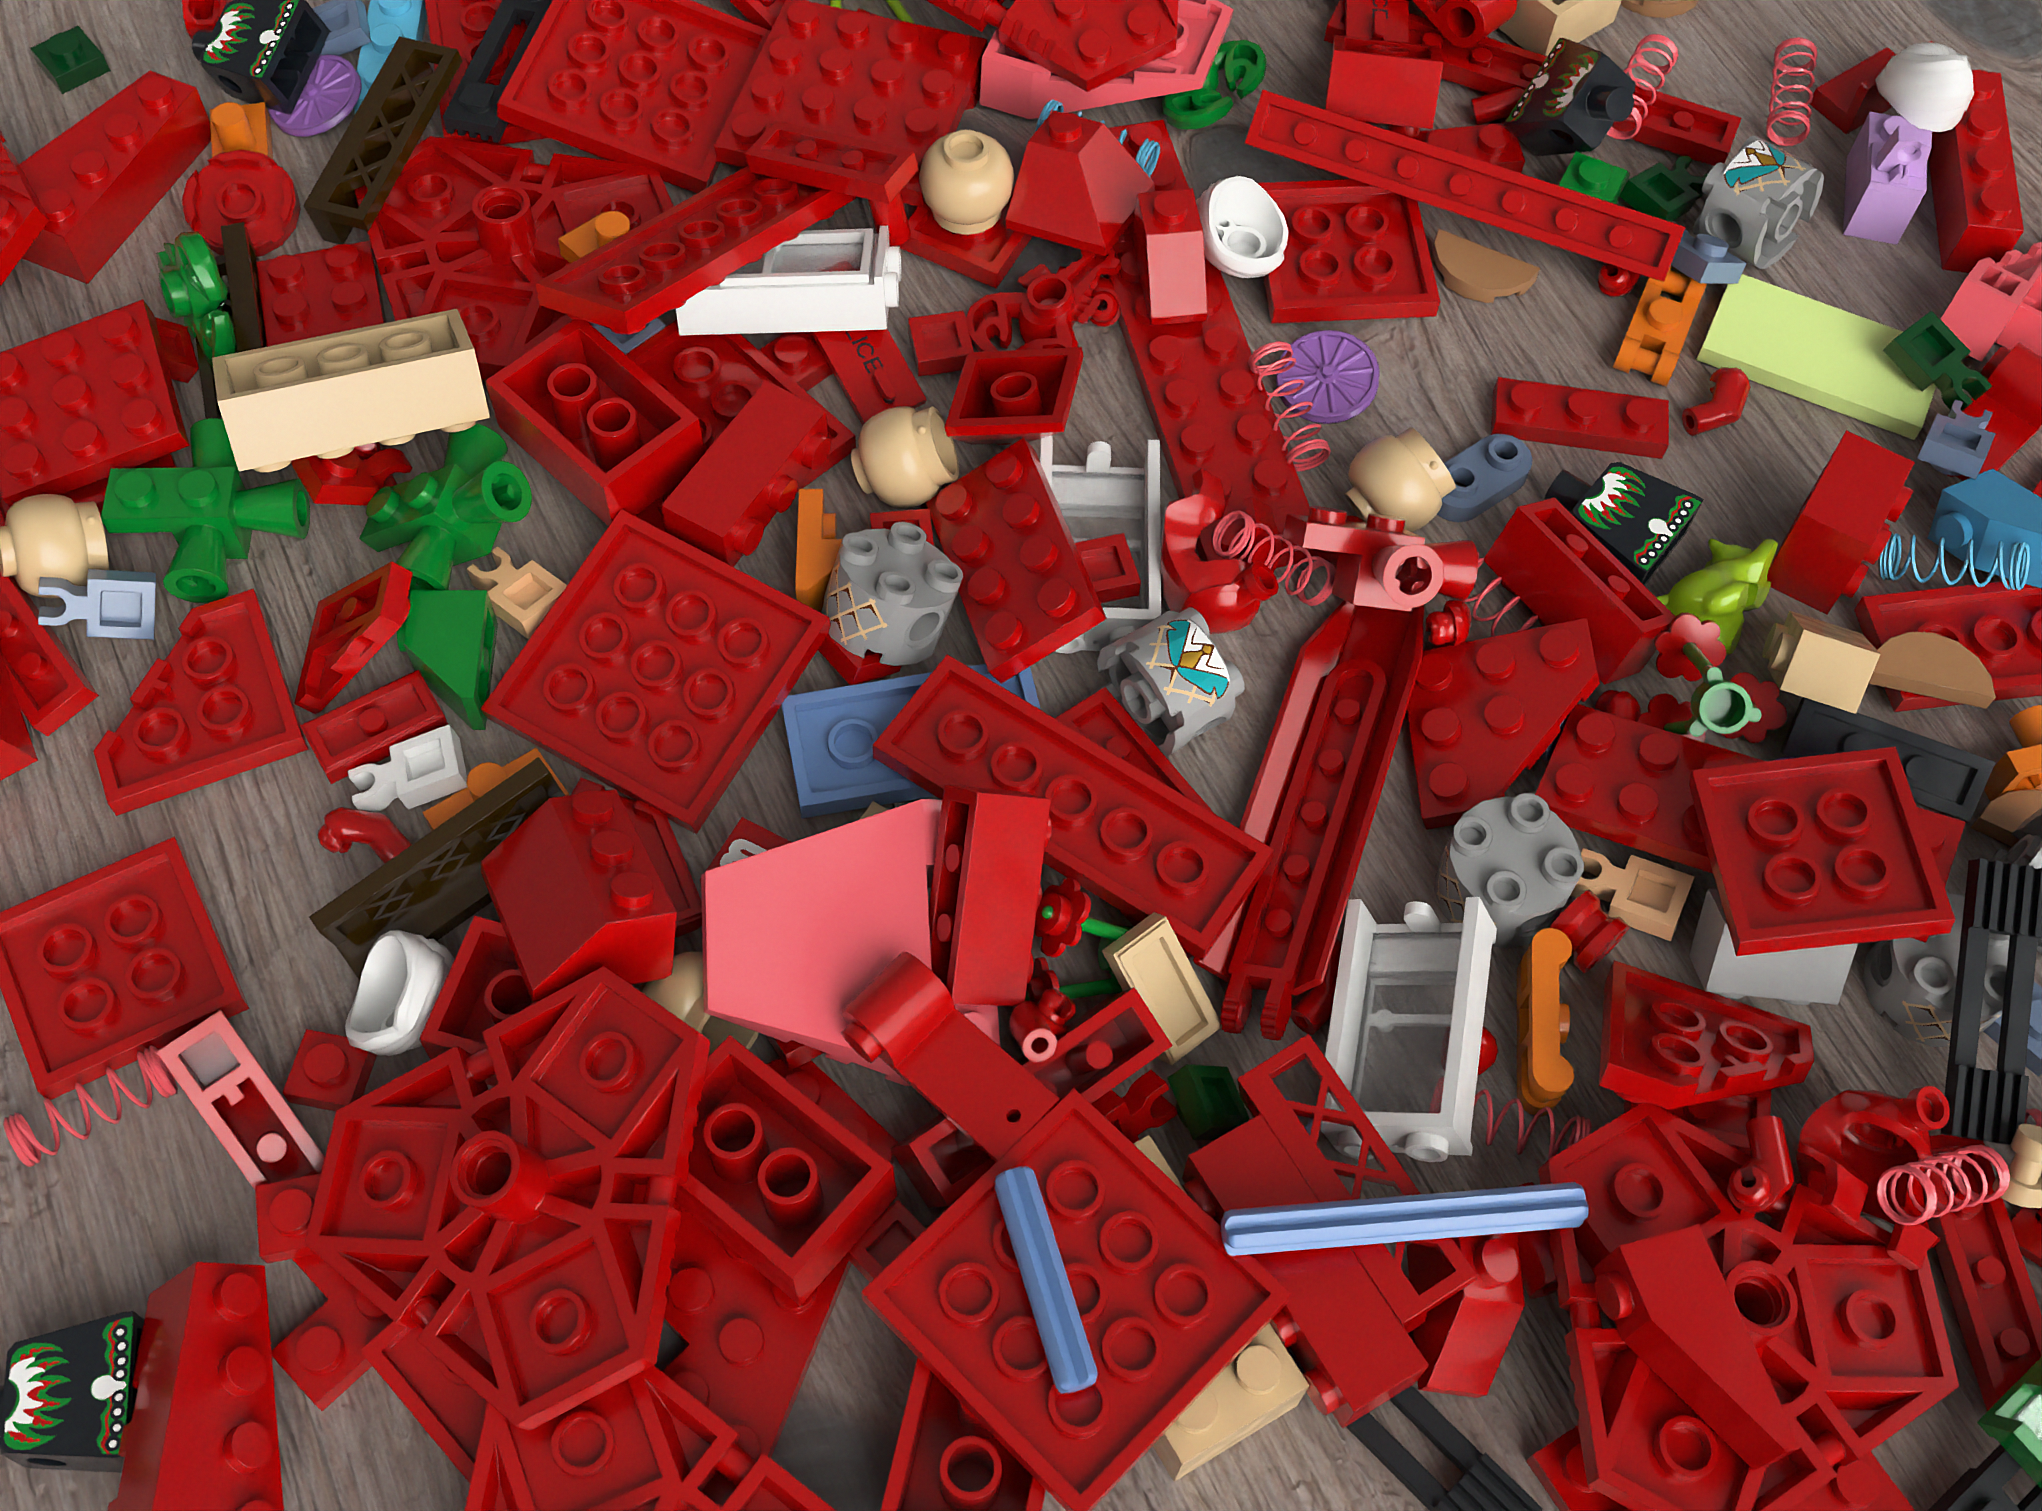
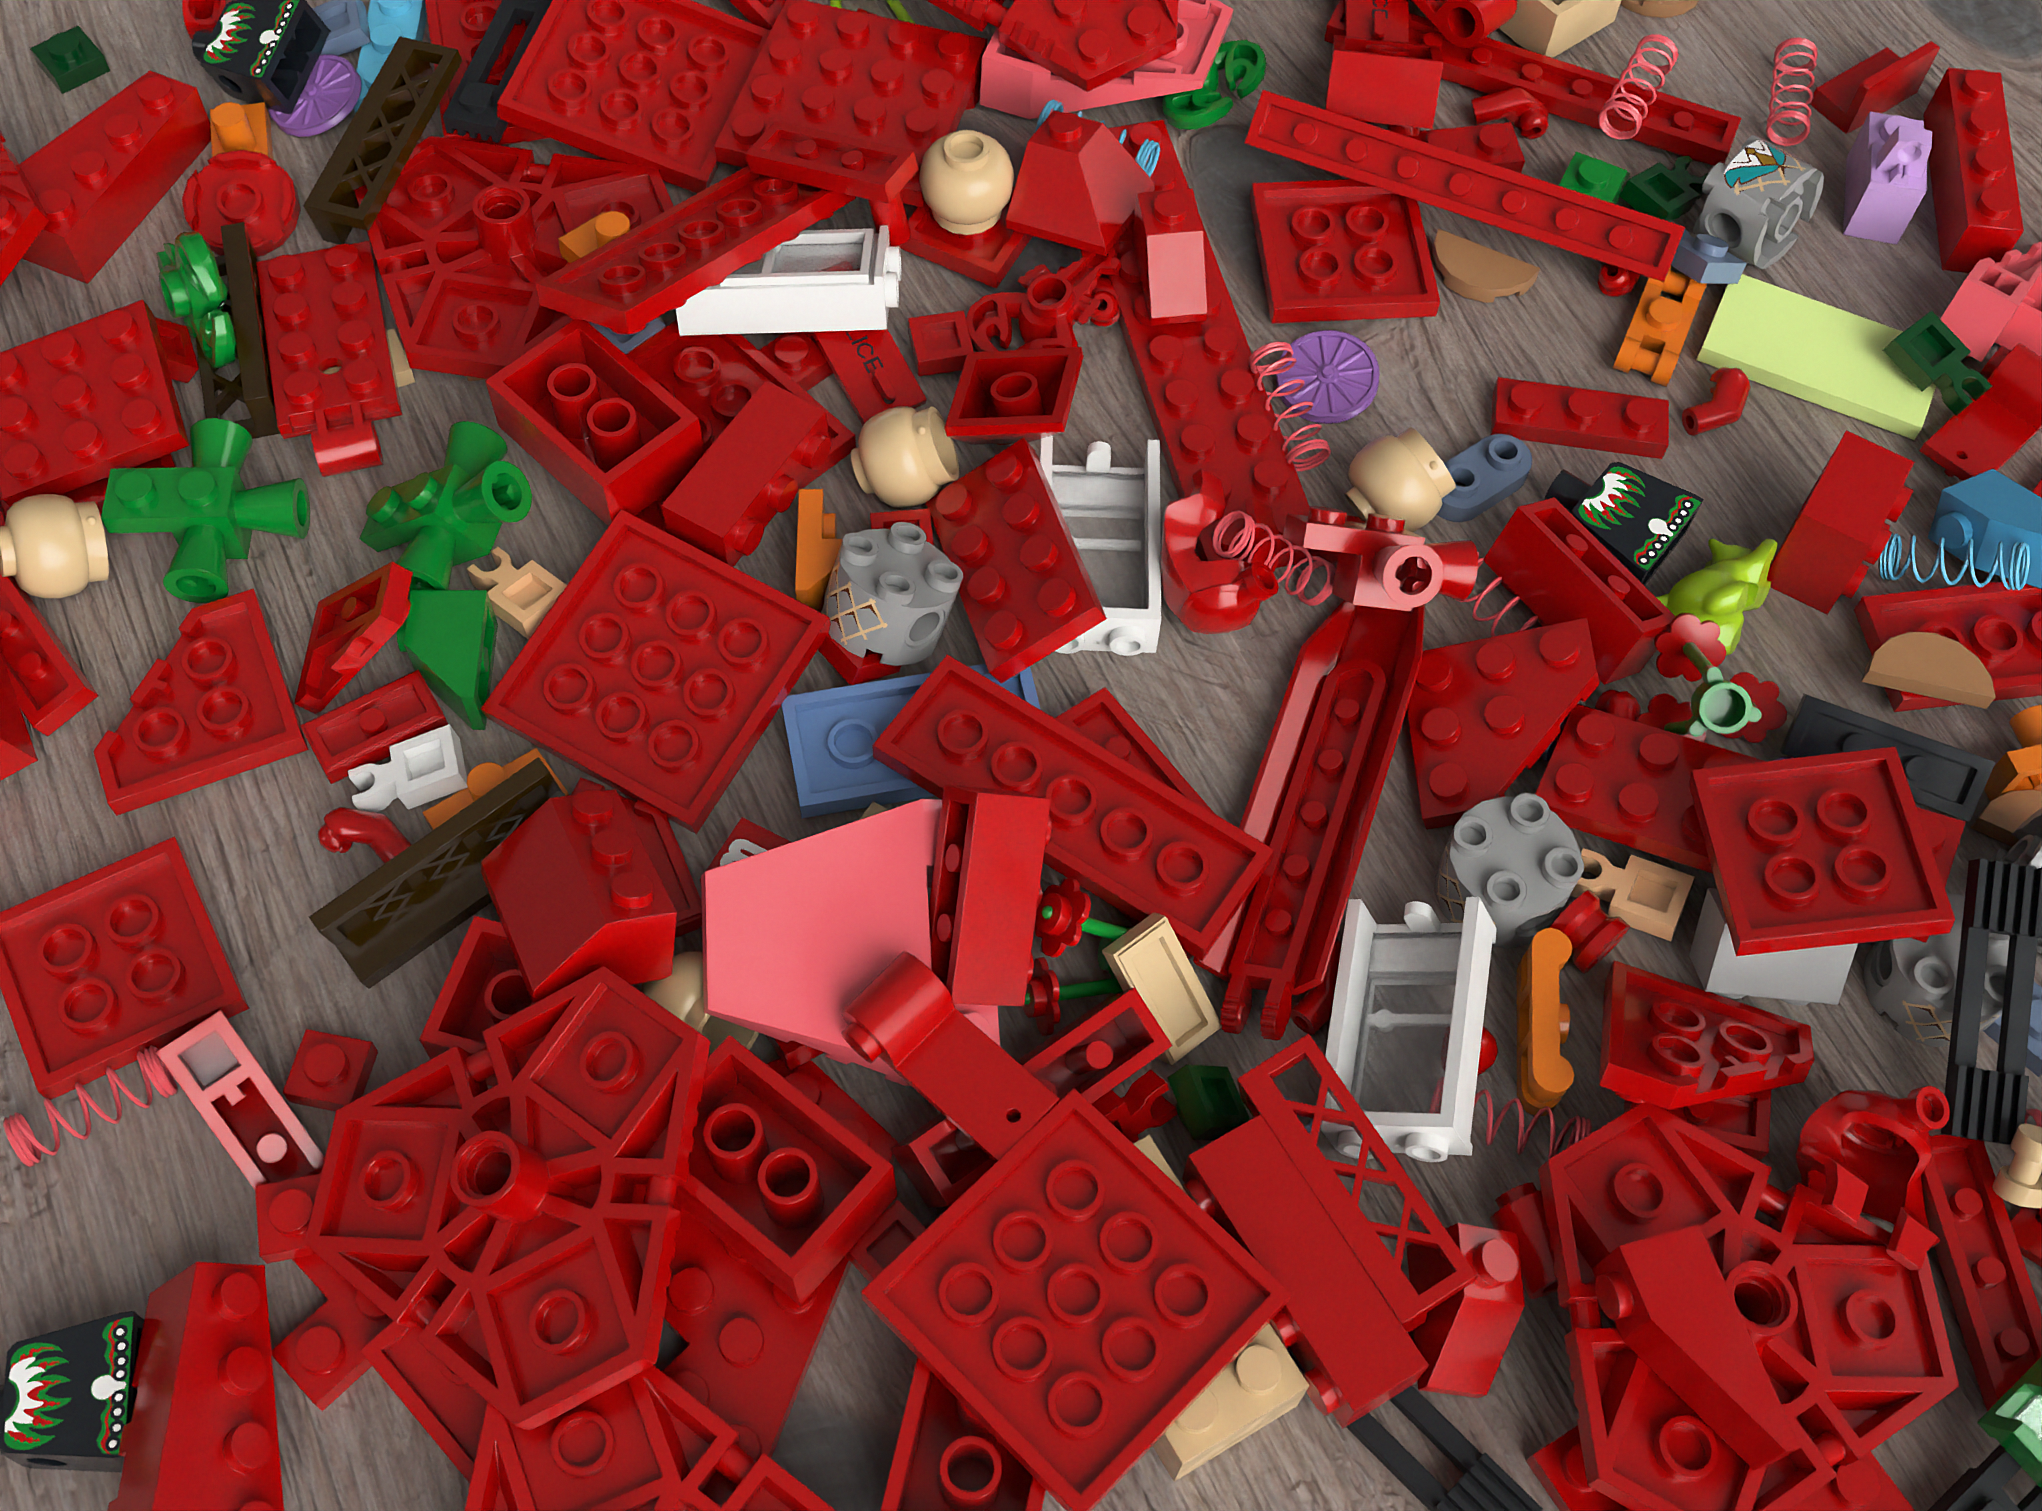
plate [38,569,156,640] -> none
brick [212,309,490,472] -> none
red plate [291,448,413,506] -> none
white hair [345,930,455,1056] -> none
medium blue axle [995,1166,1098,1393] -> none
red arm [1009,988,1076,1062] -> none
red plate [1075,533,1141,603] -> none
light grey brick [1097,607,1245,756] -> none
white hair [1196,176,1288,278] -> none
axle [1221,1182,1589,1256] -> none
red arm [1425,600,1472,648] -> none
black torso [1503,38,1635,156] -> none
red arm [1728,1116,1794,1213] -> none
tan brick [1762,611,1880,714] -> none
white hair [1876,43,1975,132] -> none
coral piece [1876,1145,2010,1225] -> none
sand blue plate [1917,400,1995,480] -> none

